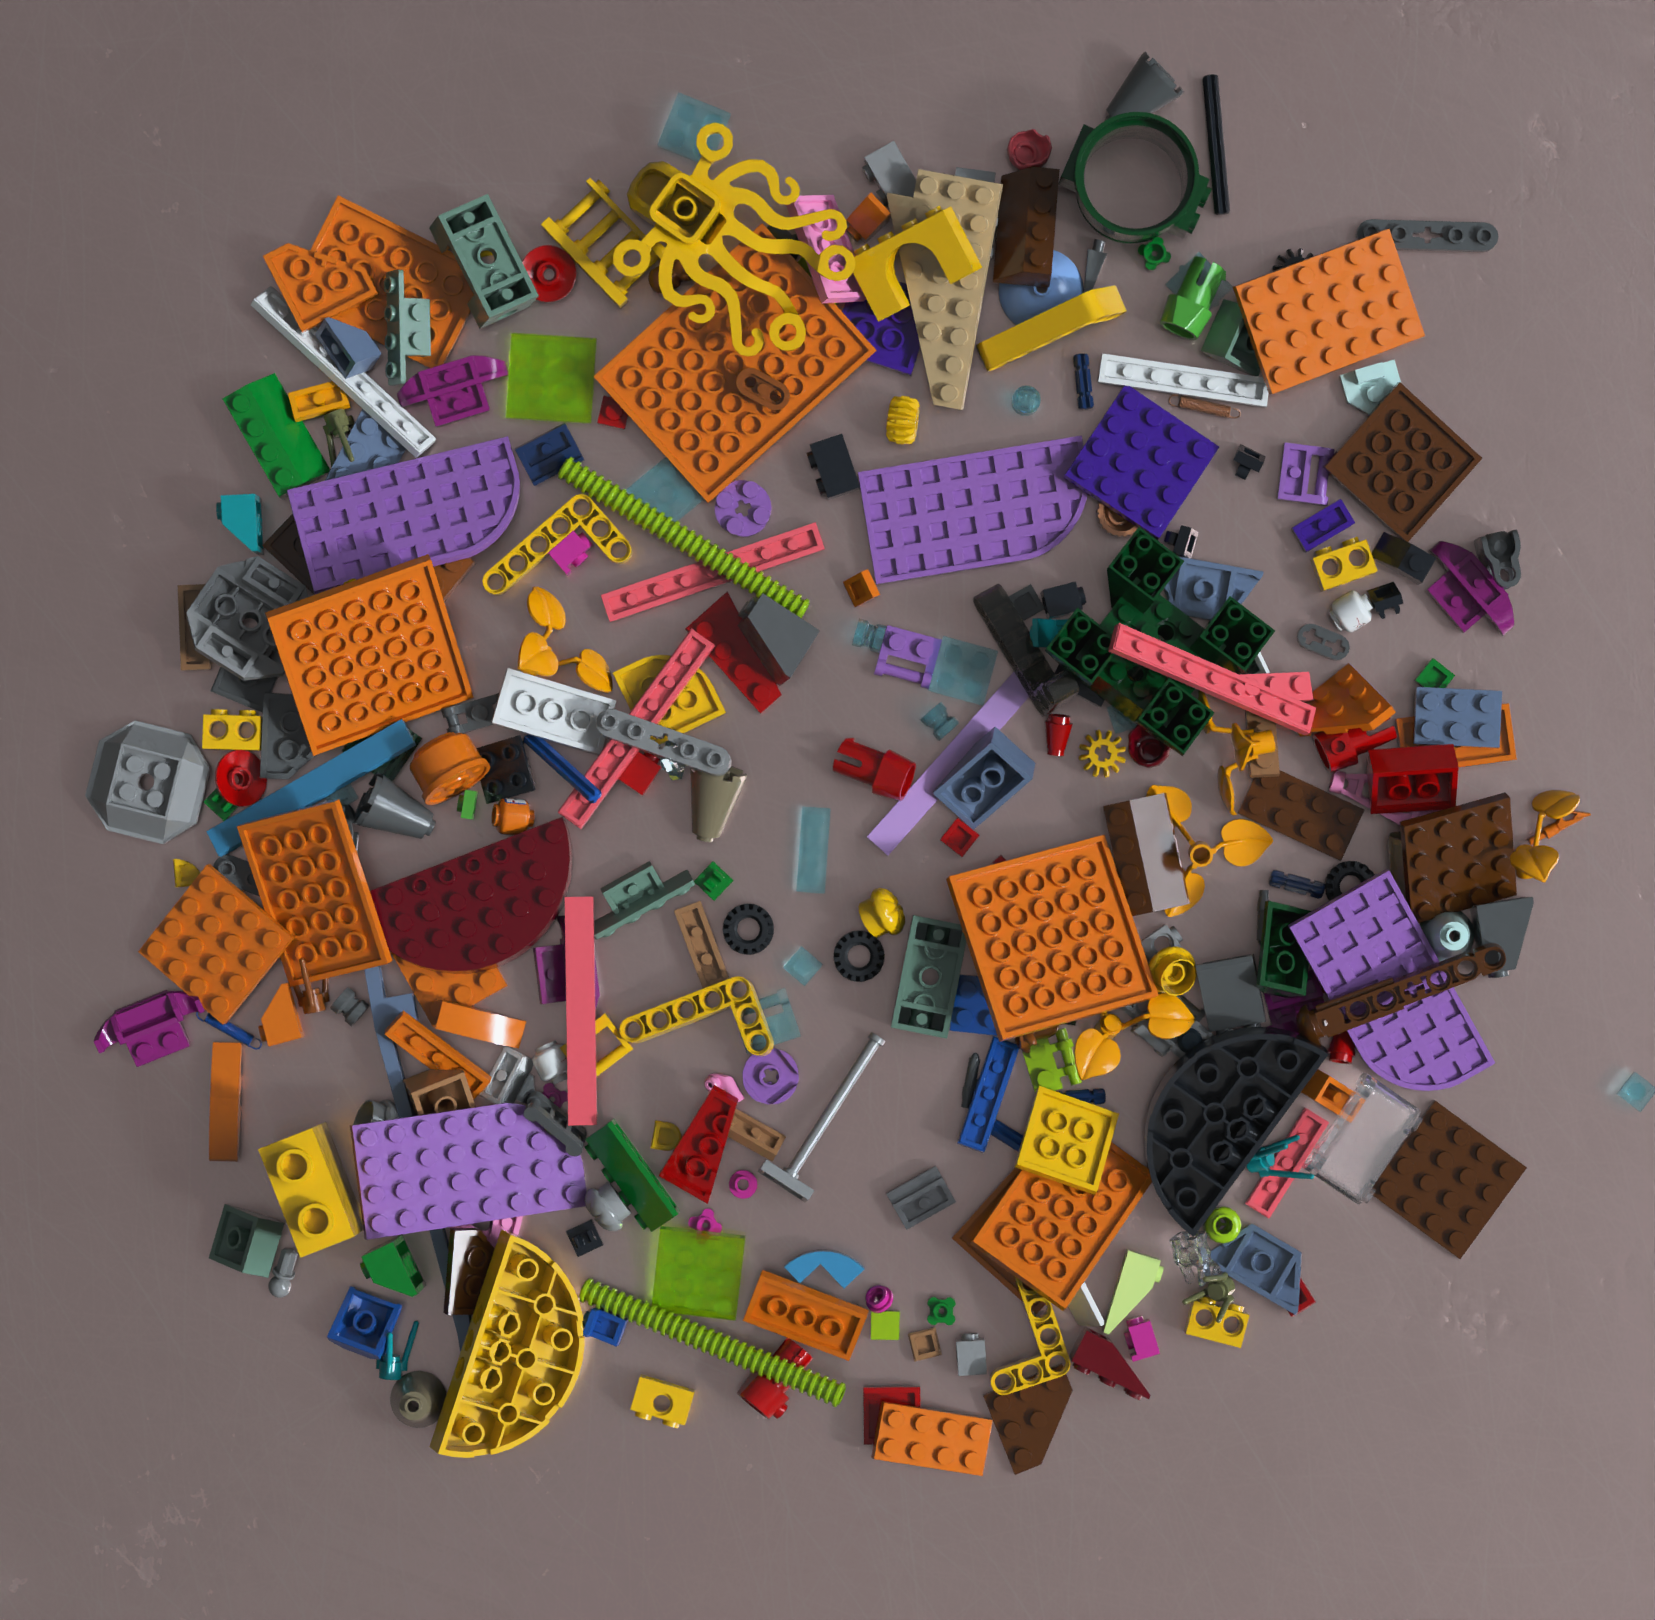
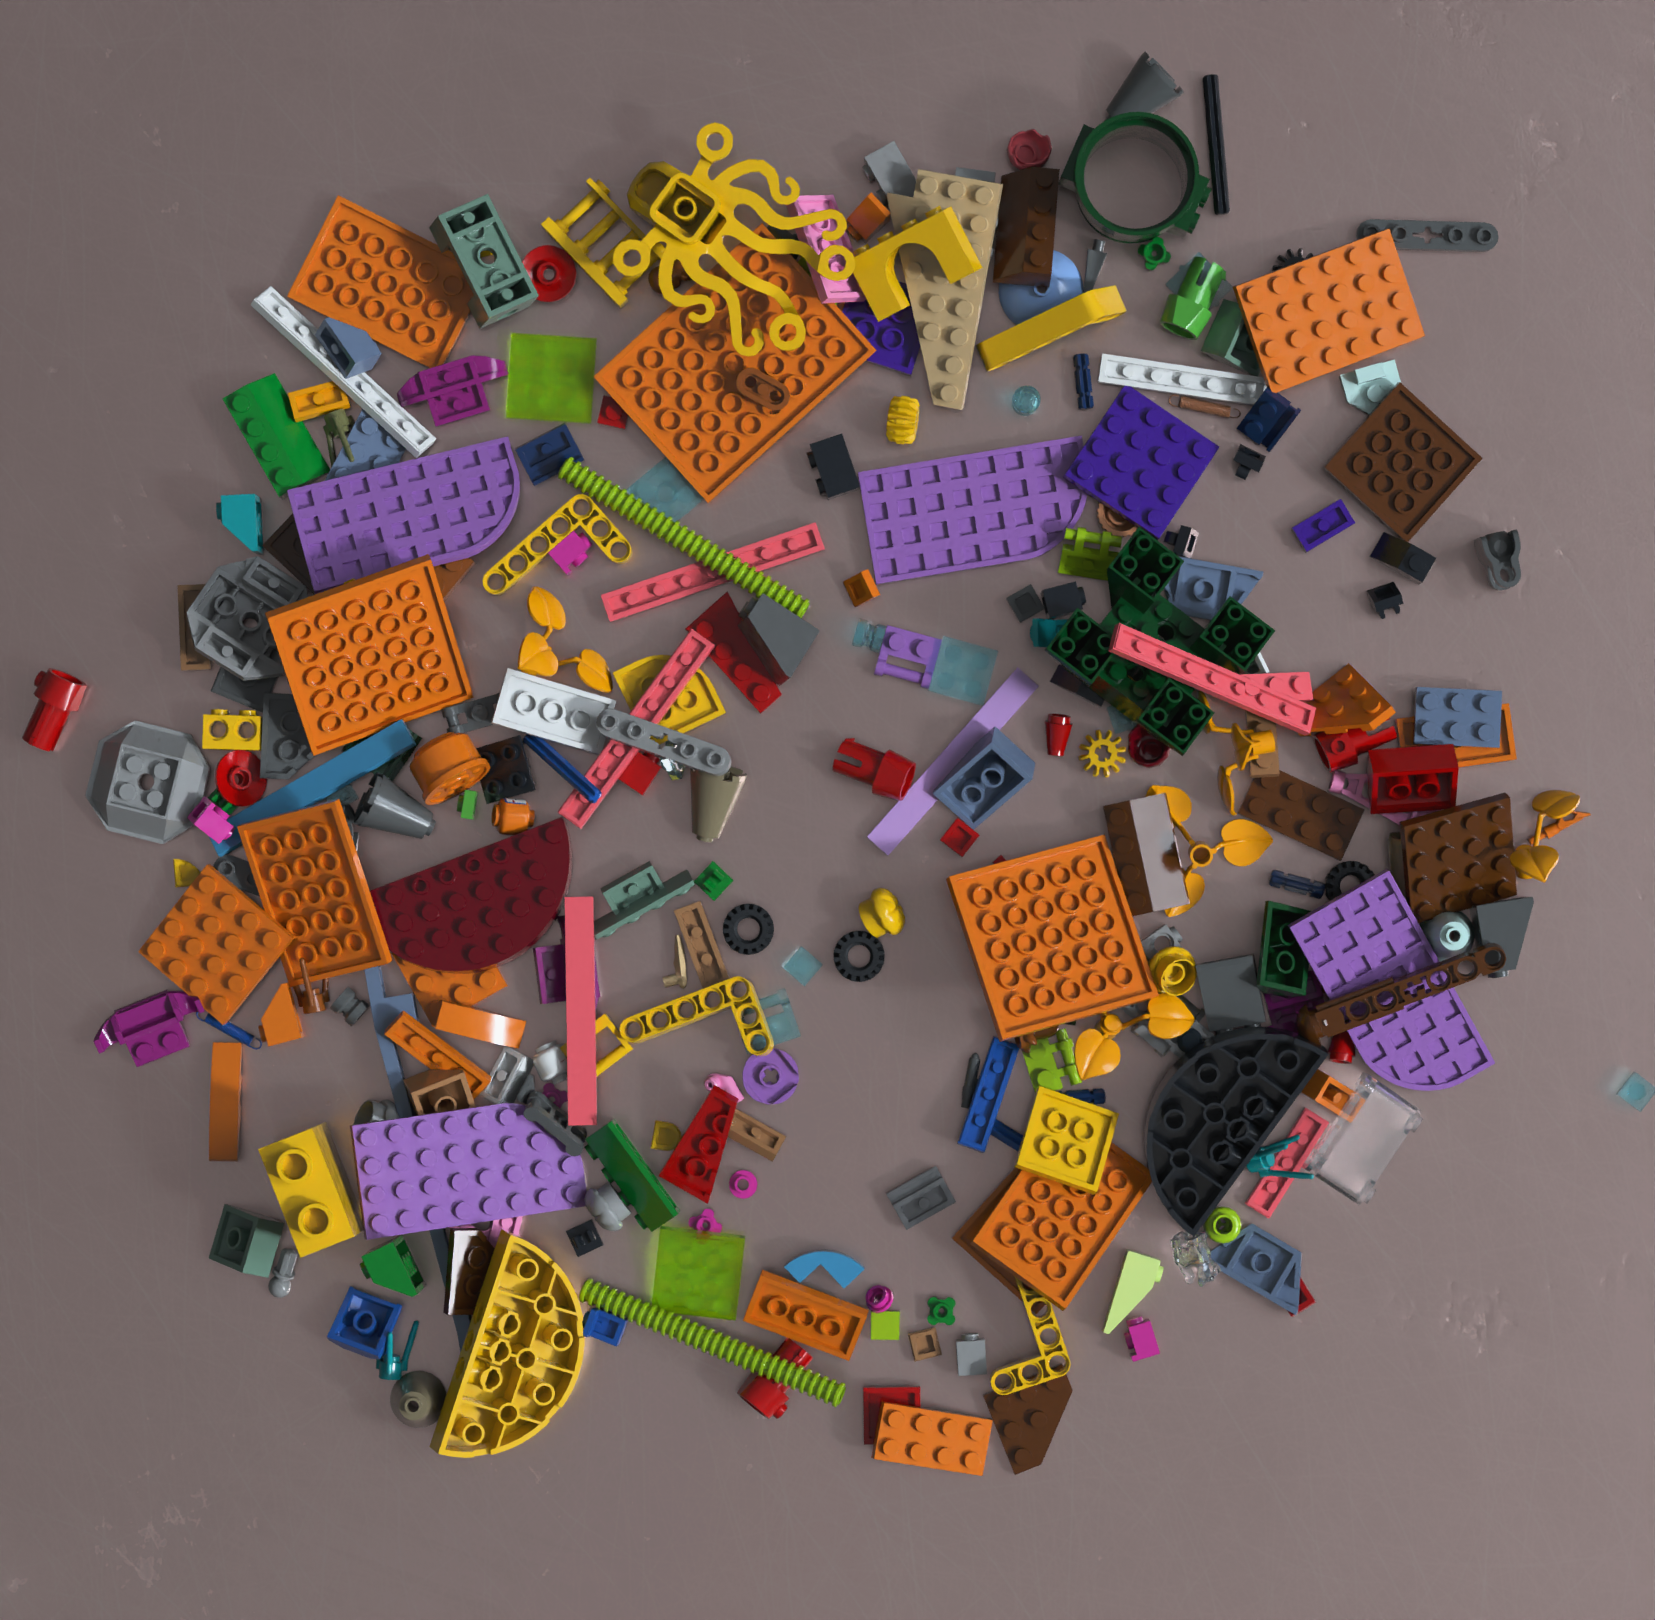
orange plate [263,243,378,333] -> none
sand green bracket [384,269,431,386] -> none
yellow brick [630,1374,695,1428] -> none
clear light blue plate [657,92,731,167] -> none
medium lavender plate [715,480,772,537] -> none
light grey tile [758,1032,885,1202] -> none
clear light blue plate [796,807,831,893] -> none
sand green plate [891,915,966,1039] -> none
clear light blue wheel [920,702,959,741] -> none
blue plate [950,974,997,1036] -> none
clear smoke beam [973,584,1079,716] -> none
white slope [1068,1282,1104,1326] -> none
dark red slope [1069,1326,1151,1401] -> none
olive plant [1182,1272,1235,1323] -> none
yellow brick [1184,1296,1249,1348] -> none
dark grey piece [1256,890,1269,946] -> none
medium lavender plate [1277,442,1335,506] -> none
dark grey beam [1297,624,1350,661] -> none
yellow brick [1310,537,1377,592] -> none
white head [1329,590,1374,633] -> none
reddish brown plate [1367,1100,1527,1259] -> none
green plate [1414,658,1455,688] -> none
magenta plate [1426,541,1514,636] -> none
none -> red piece [22,668,87,751]
none -> dark pink brick [187,796,235,844]
none -> tan bar [663,935,687,989]
none -> lime plate [1058,527,1122,581]
none -> dark blue plate [1237,386,1301,452]

